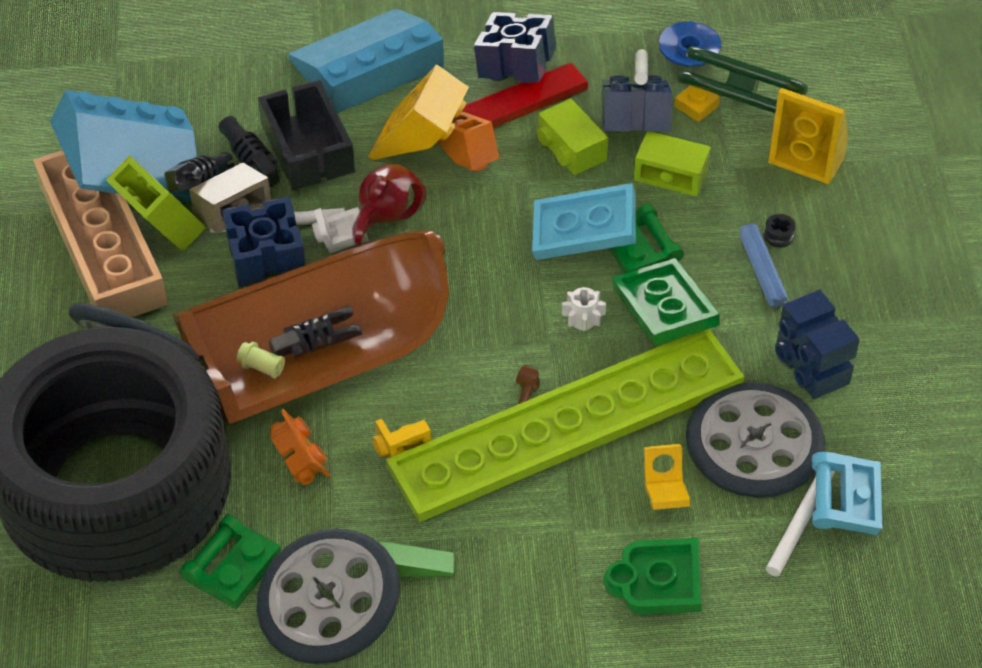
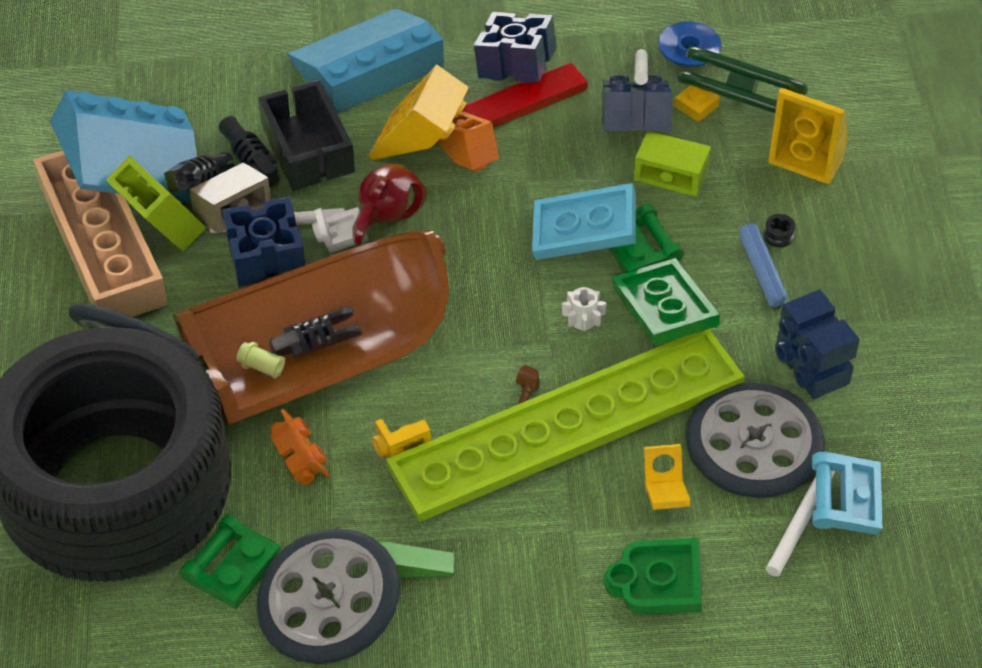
lime brick [536,98,608,176] -> none

